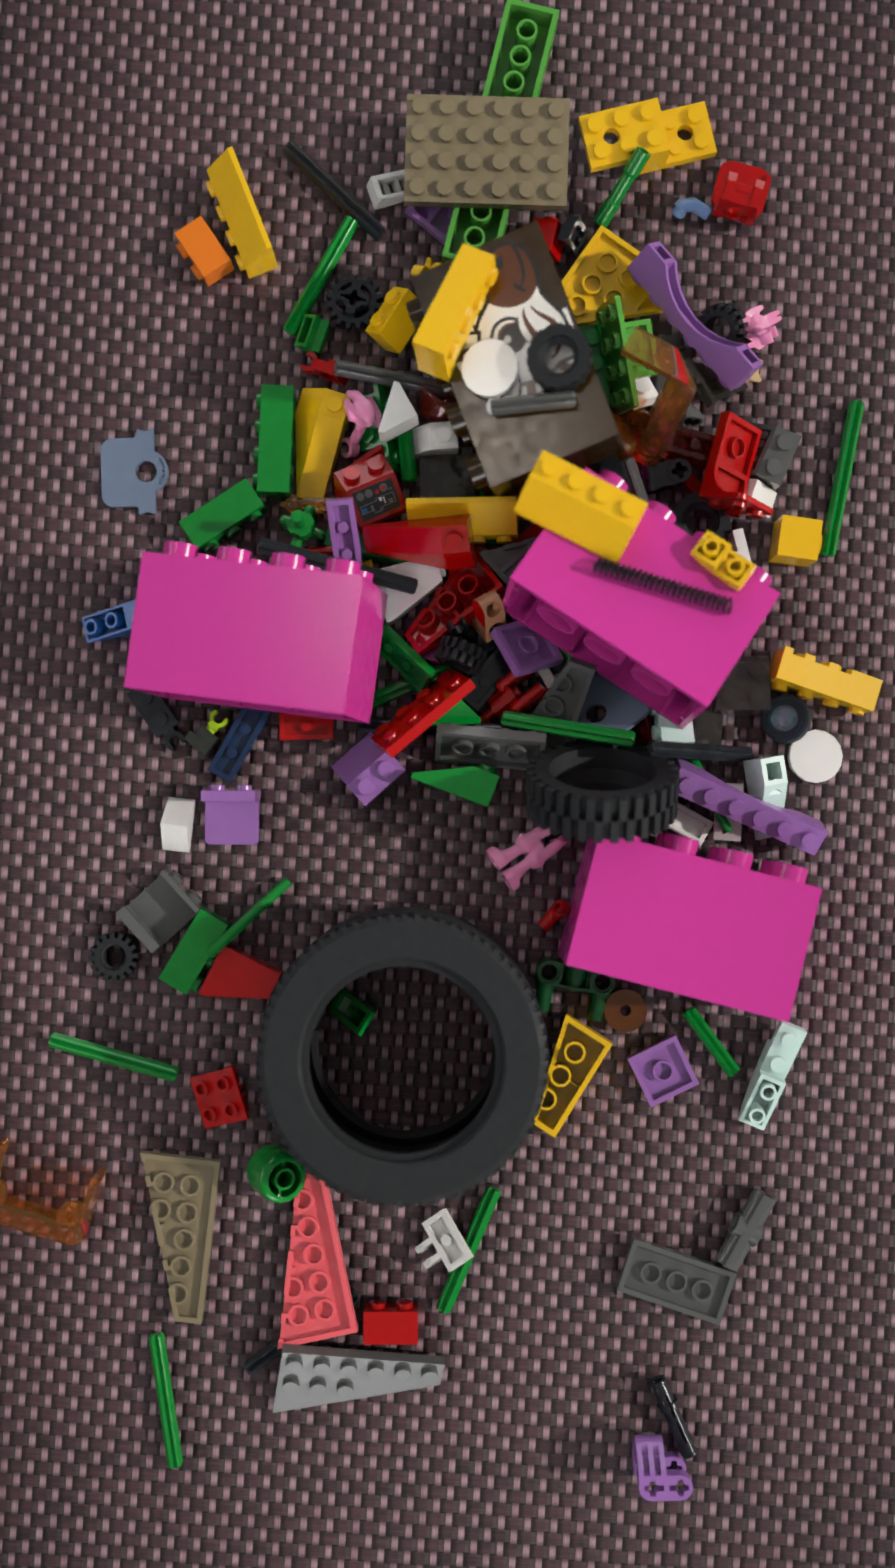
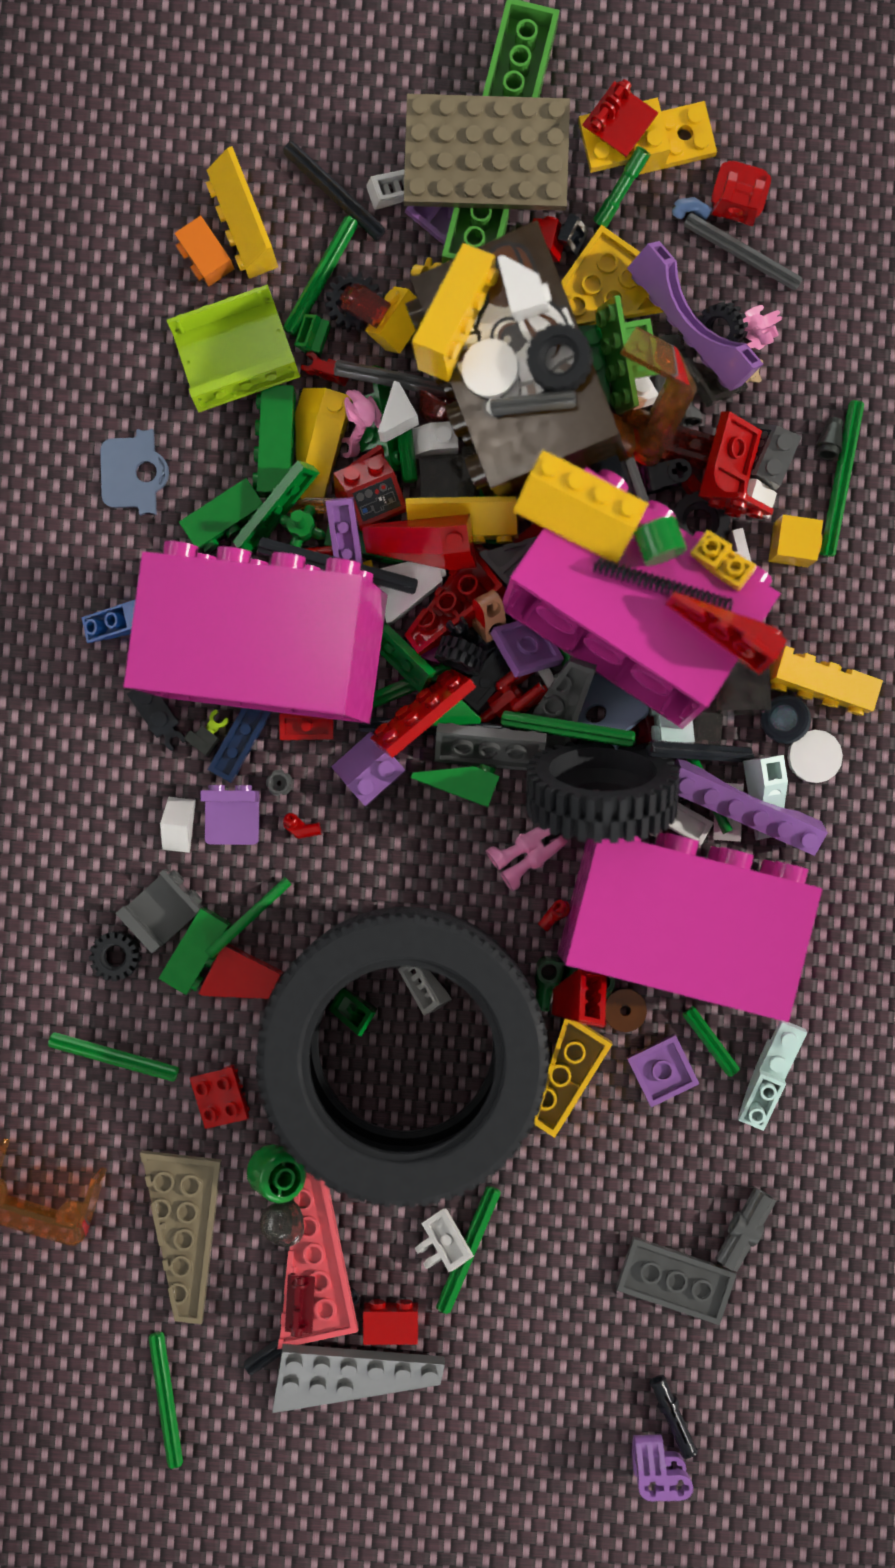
none -> lime panel [167,284,300,412]
none -> green plate [233,460,319,553]
none -> clear smoke helmet [259,1199,304,1247]
none -> dark grey plate [266,770,293,796]
none -> red arm [283,813,321,839]
none -> dark red hinge [285,1275,315,1337]
none -> clear red brick [340,283,391,329]
none -> white slope [398,966,452,1016]
none -> white slope [498,255,552,322]
none -> red slope [552,968,607,1028]
none -> red hinge [582,79,659,157]
none -> green piece [633,516,687,566]
none -> red wedge [665,592,788,675]
none -> dark grey axle [684,213,802,290]
none -> pearl dark grey cone [815,417,843,460]

